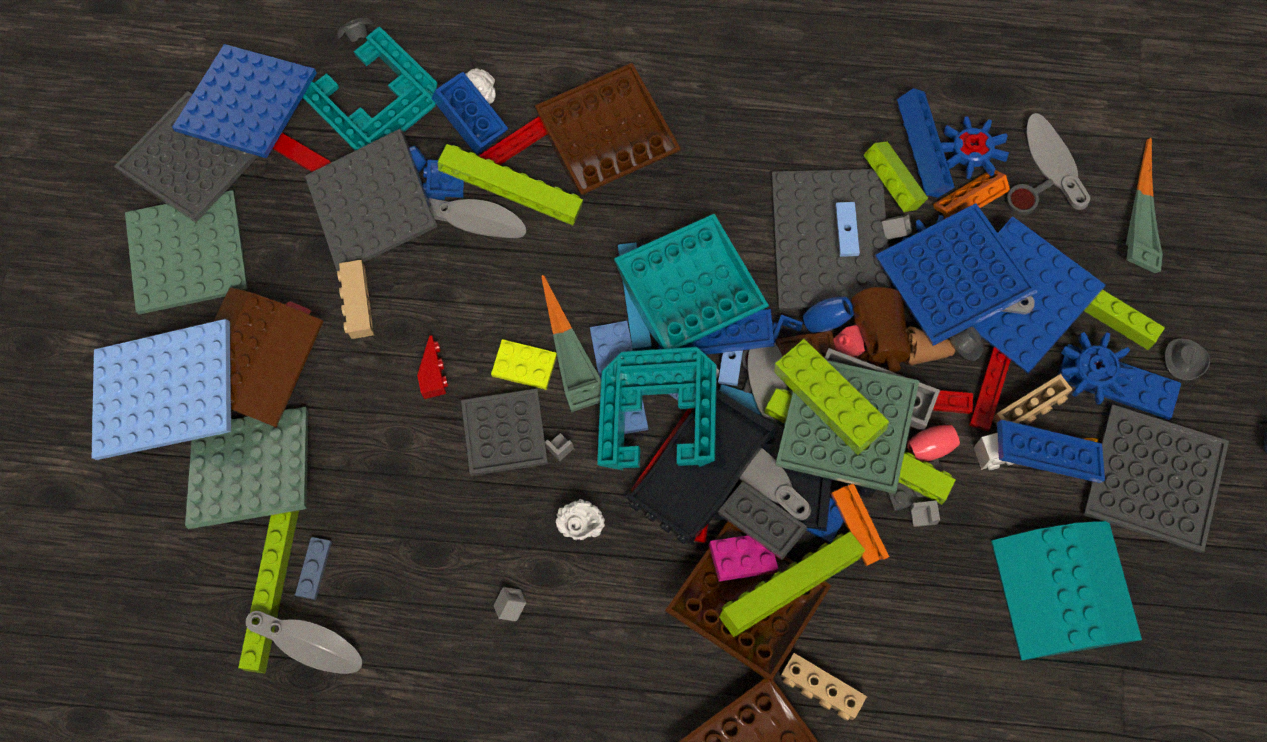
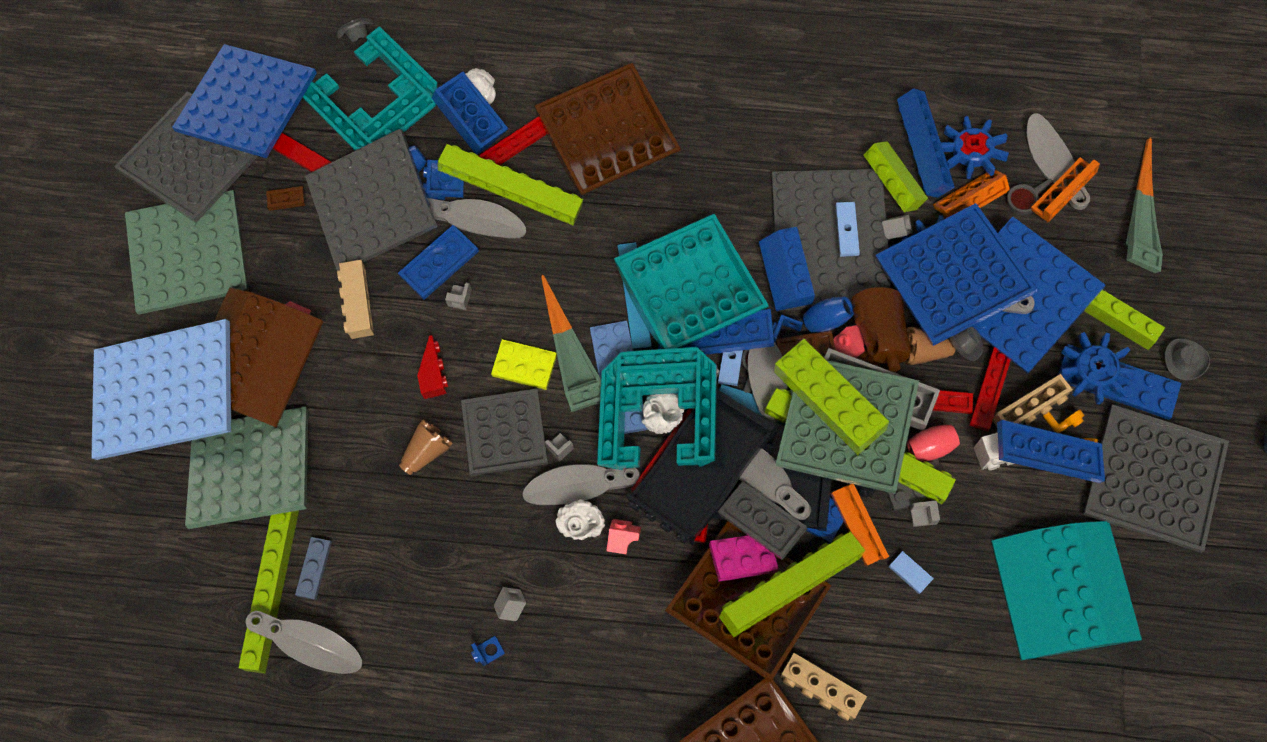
none -> reddish brown plate [266,186,306,211]
none -> blue plate [398,225,479,300]
none -> medium nougat cone [399,419,453,475]
none -> light grey panel [445,283,472,310]
none -> blue bracket [471,636,505,666]
none -> light grey plant [523,465,639,505]
none -> coral brick [607,519,641,554]
none -> white hair [642,393,684,434]
none -> blue slope [759,227,815,311]
none -> light blue tile [889,551,934,594]
none -> orange fence [1031,157,1100,223]
none -> light orange plate [1043,410,1085,433]

